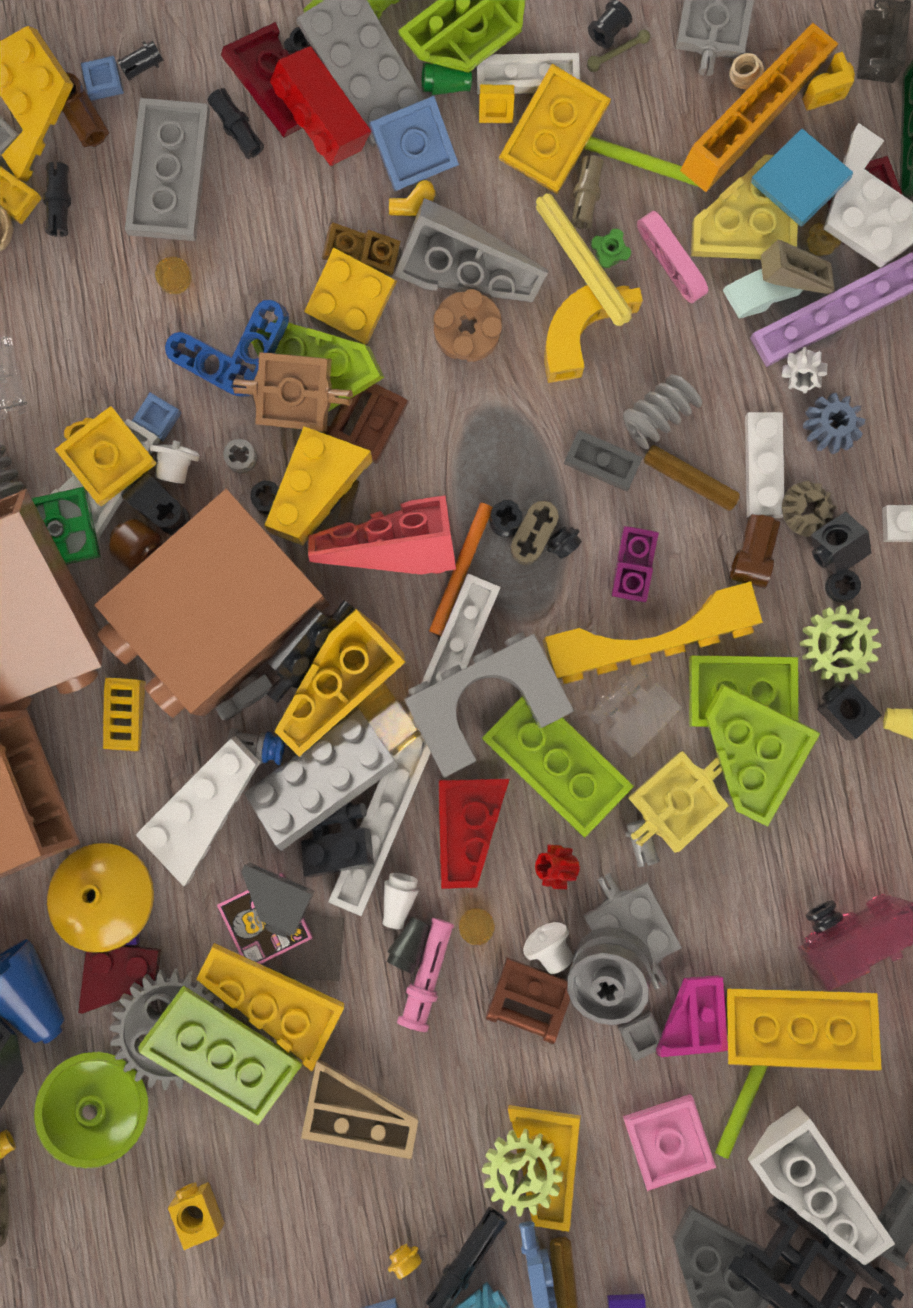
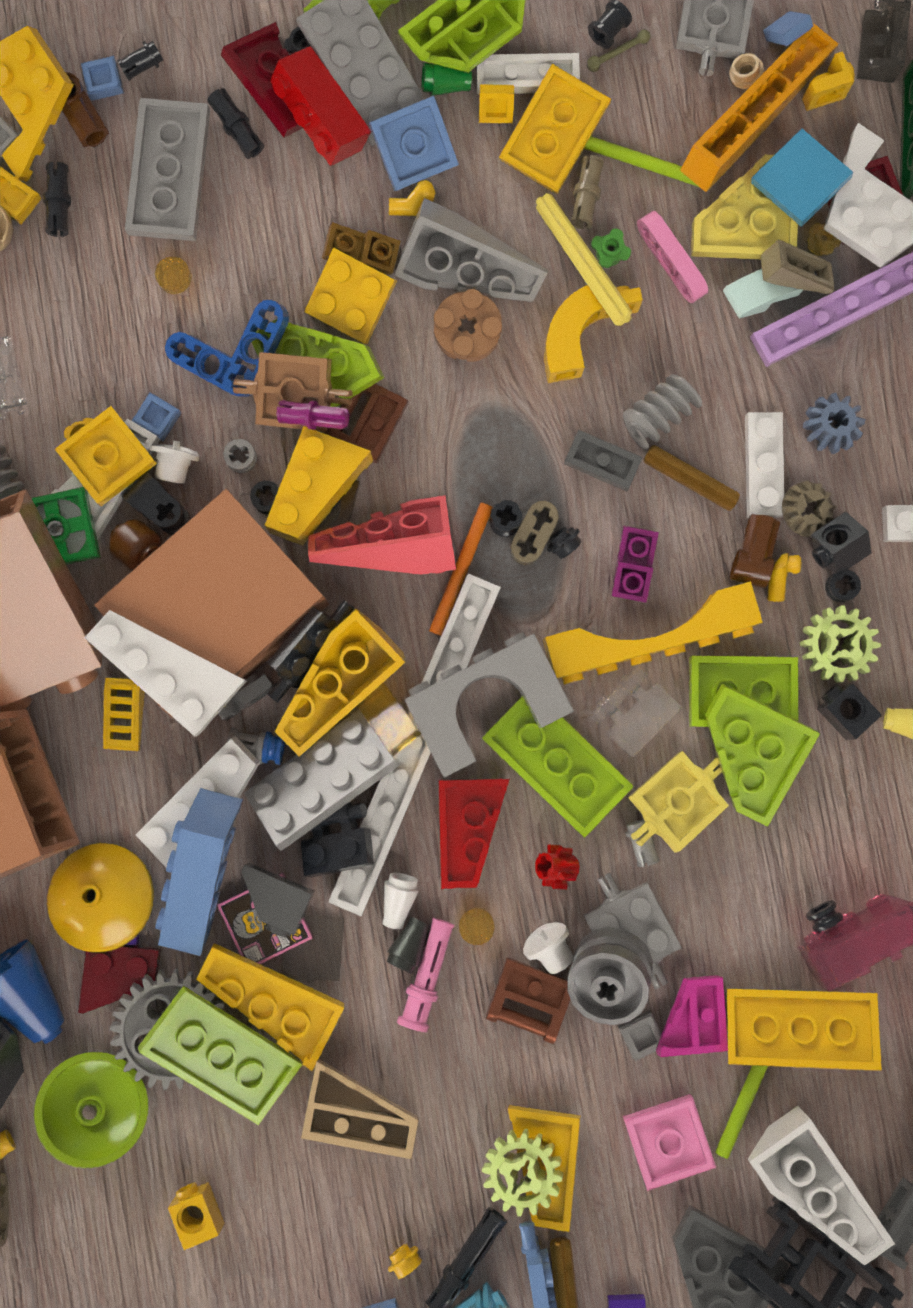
white gear [782,347,827,393] -> none
none -> white wing [84,610,247,736]
none -> medium blue wedge [155,788,243,956]
none -> magenta axle [276,400,349,430]
none -> medium blue tile [763,11,813,46]
none -> yellow arm [767,553,802,602]

